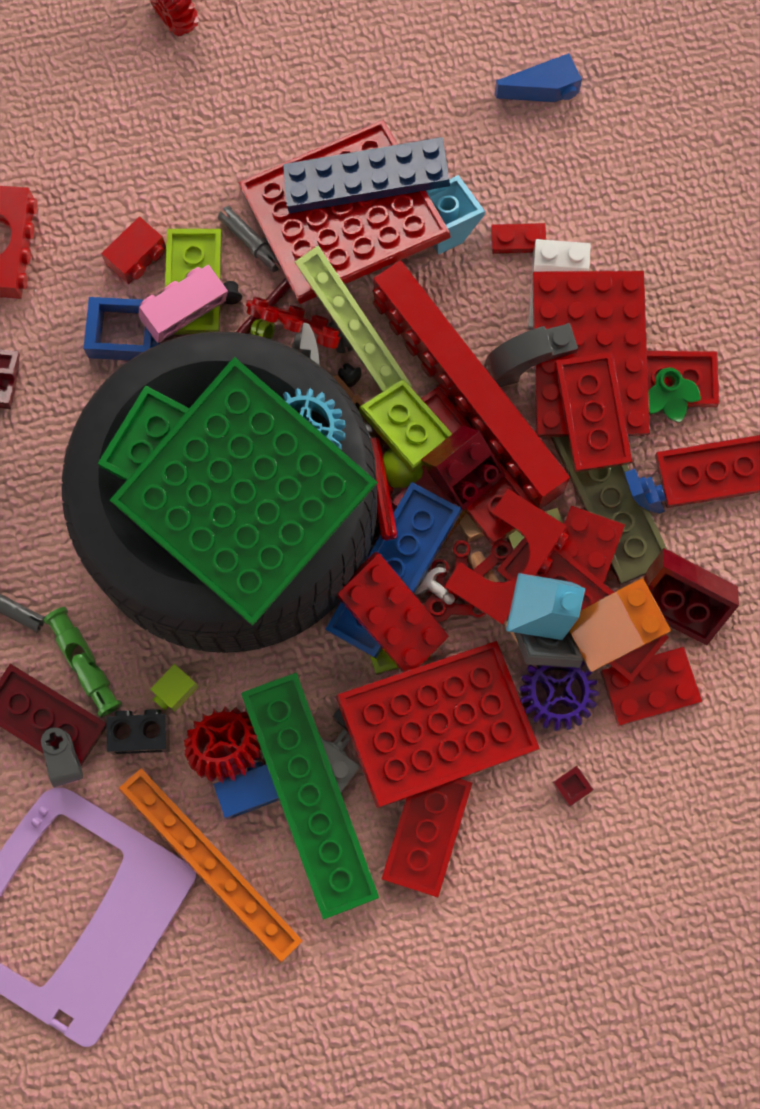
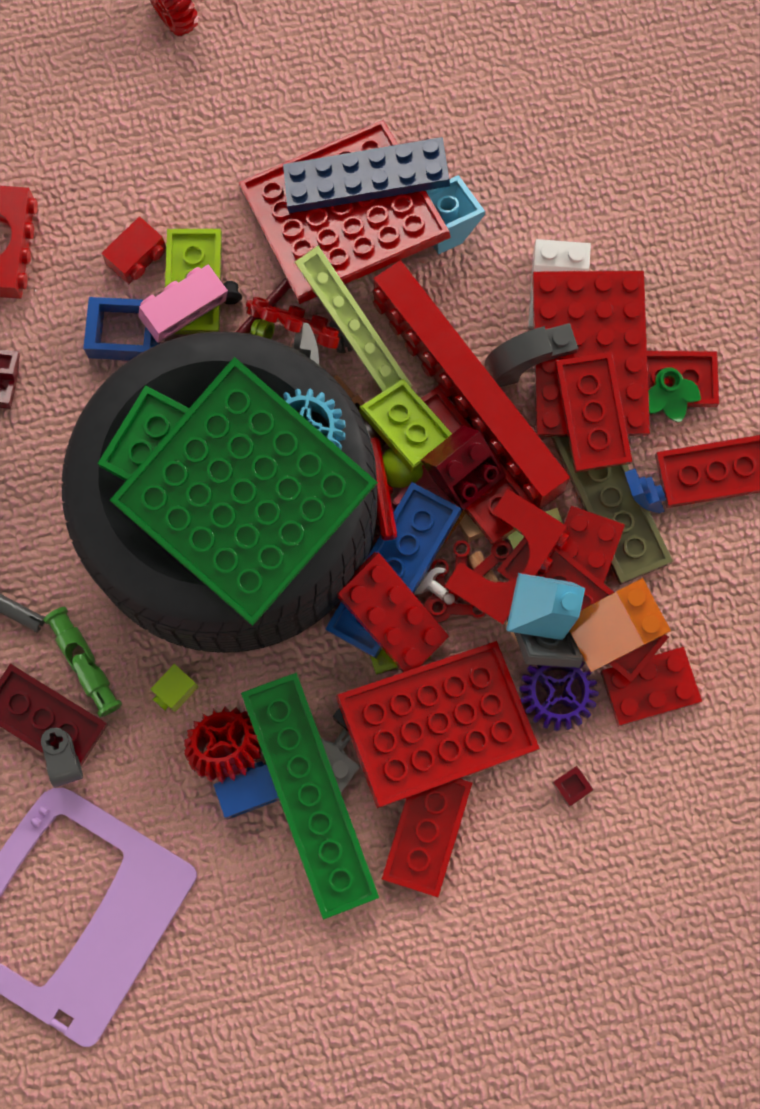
black brick [107,709,170,755] -> none
orange plate [119,768,303,964] -> none
dark grey pin [217,206,280,272] -> none
black piece [338,363,362,387] -> none
red plate [491,223,546,254] -> none
blue slope [494,53,582,102] -> none
dark red slope [644,548,739,646] -> none

